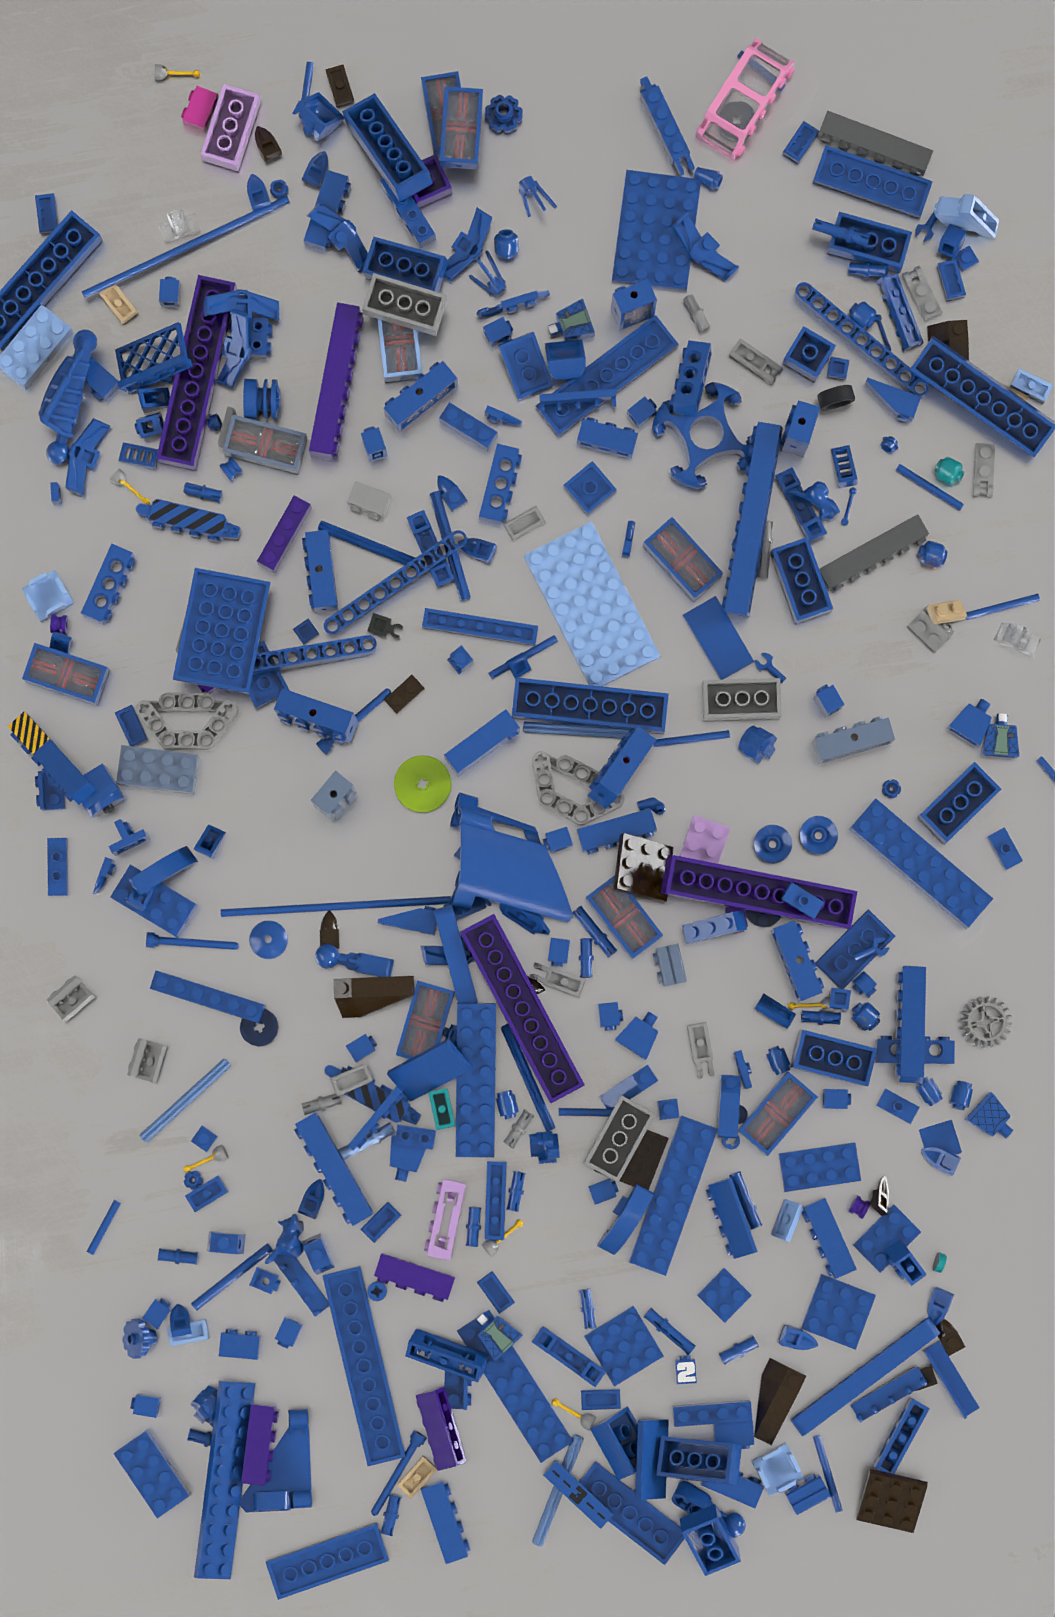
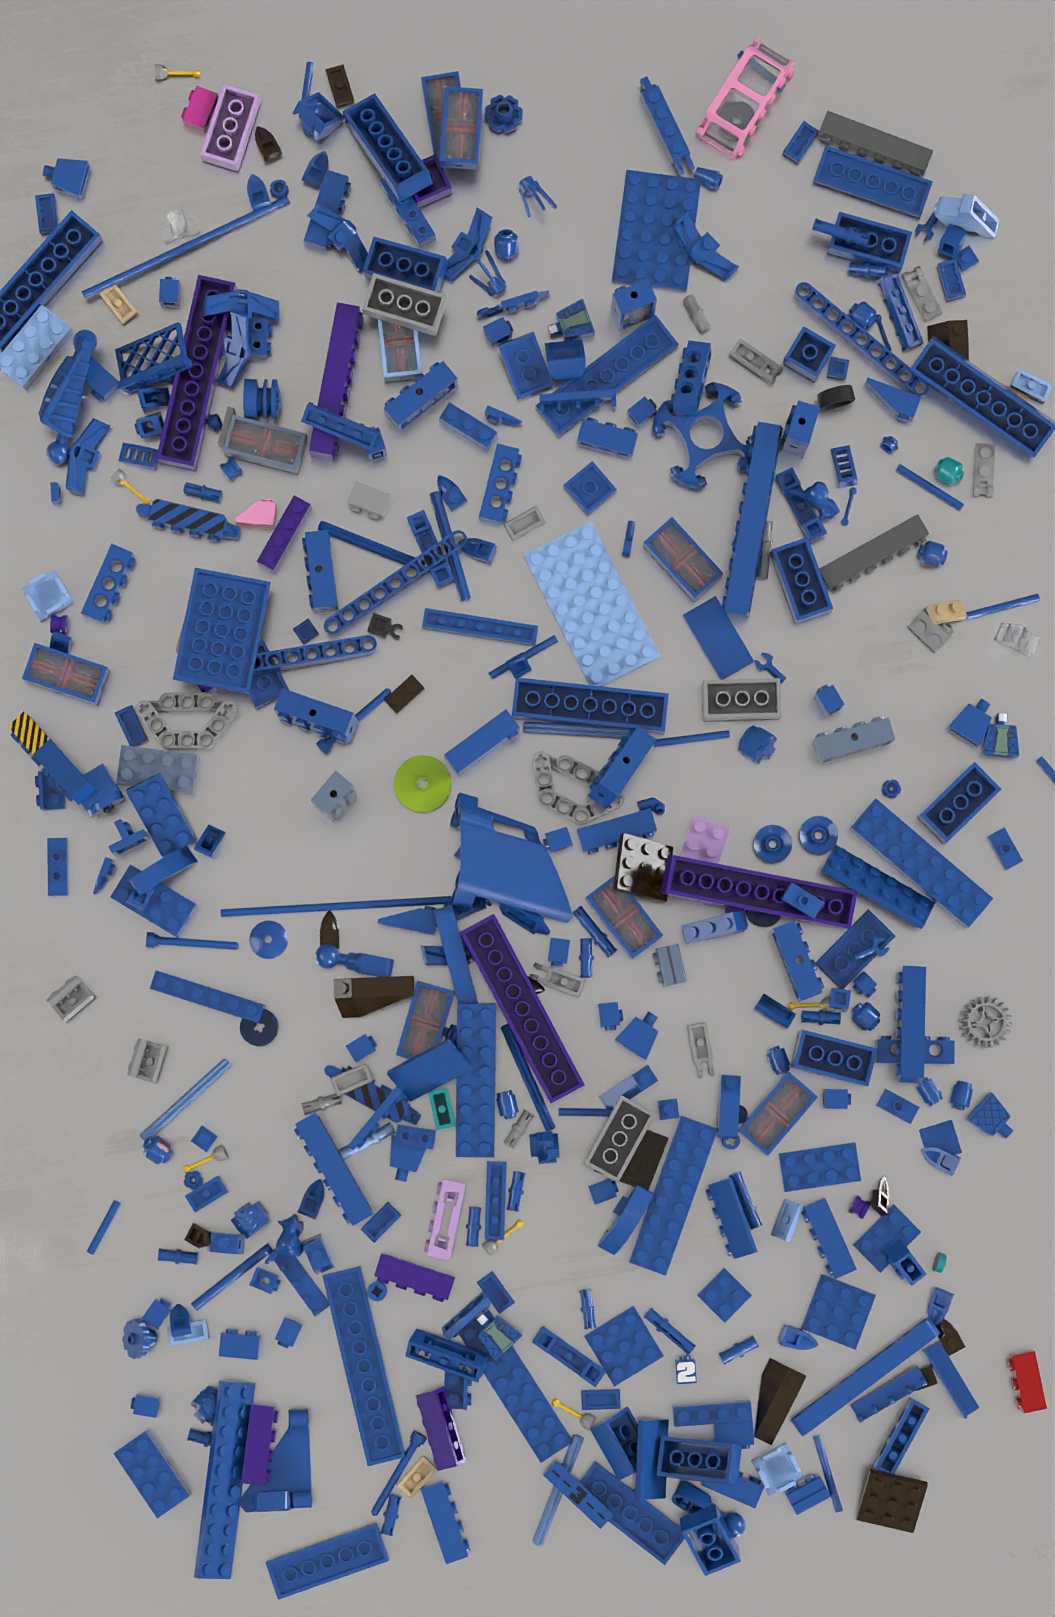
blue brick [447,645,474,674] -> none
blue plate [733,1050,752,1089] -> none
none -> blue torso [43,158,90,200]
none -> blue plate [126,773,197,857]
none -> blue head [142,1136,172,1164]
none -> dark brown plate [184,1223,210,1249]
none -> blue hair [231,1201,269,1239]
none -> bright pink slope [235,499,277,528]
none -> blue hinge [301,402,380,451]
none -> blue plate [442,1290,492,1340]
none -> blue plate [821,845,935,929]
none -> red brick [1008,1350,1047,1413]

